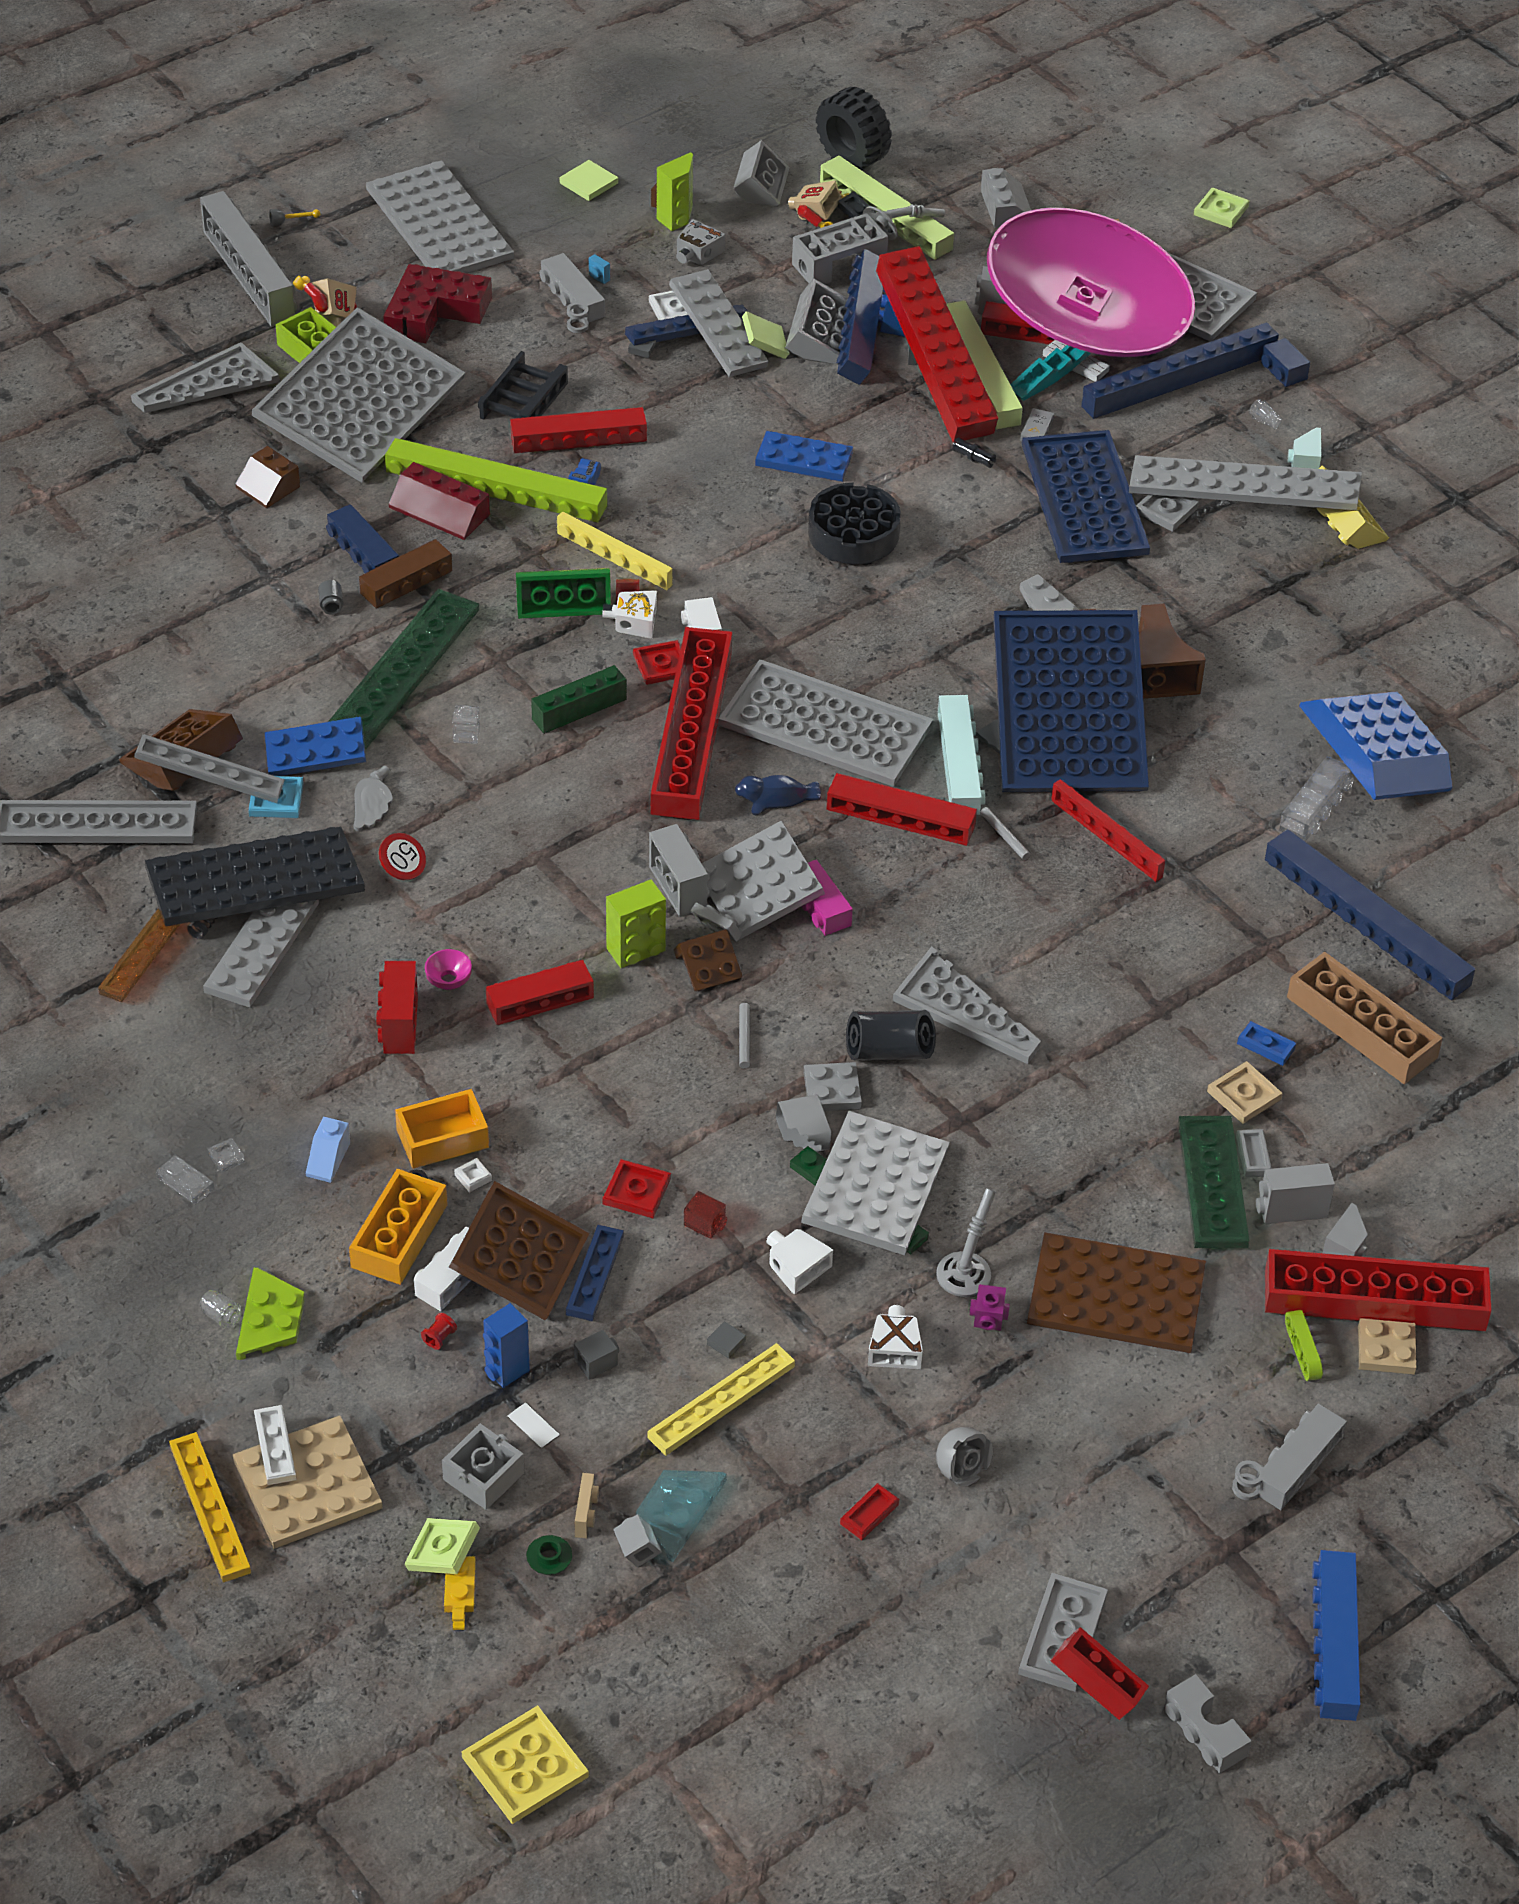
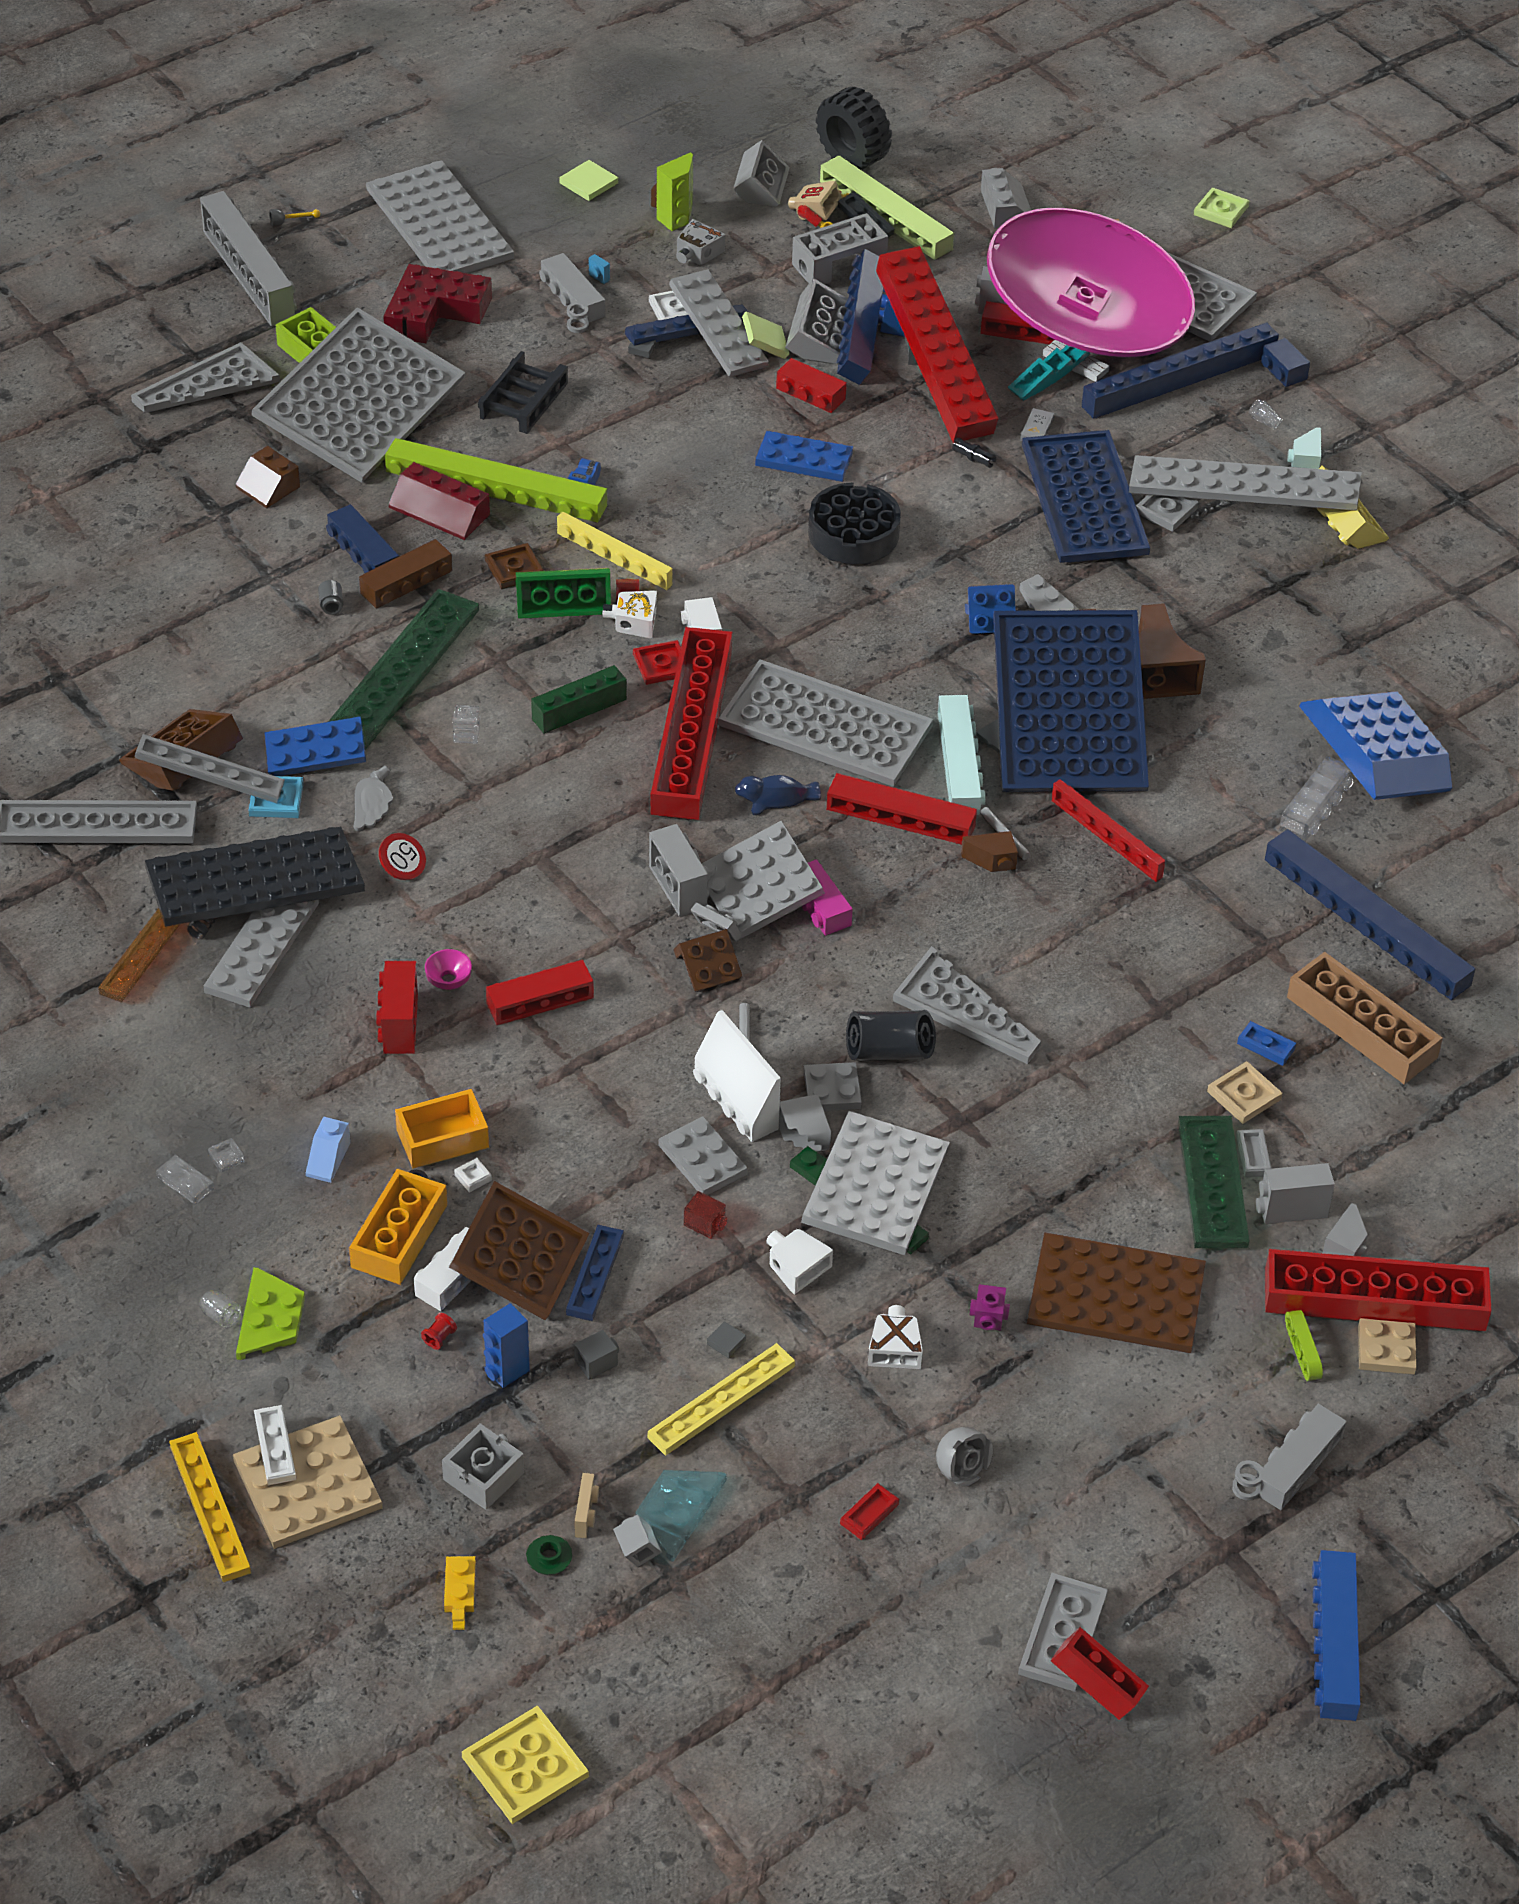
torso [293,276,357,327] -> none
yellowish green tile [405,1518,480,1574] -> none
white sticker [507,1403,560,1448] -> none
red brick [510,407,647,453] -> none
red tile [602,1159,671,1218] -> none
lime brick [606,879,666,968] -> none
light grey dish [863,204,945,241] -> none
light grey dish [936,1188,996,1297] -> none
yellowish green brick [947,301,1023,429] -> none
light grey arch [1164,1674,1251,1774] -> none
none -> reddish brown tile [485,543,544,589]
none -> light grey plate [659,1116,748,1197]
none -> white slope [693,1010,781,1142]
none -> red brick [776,358,847,413]
none -> reddish brown slope [961,831,1018,872]
none -> blue bracket [965,584,1016,634]

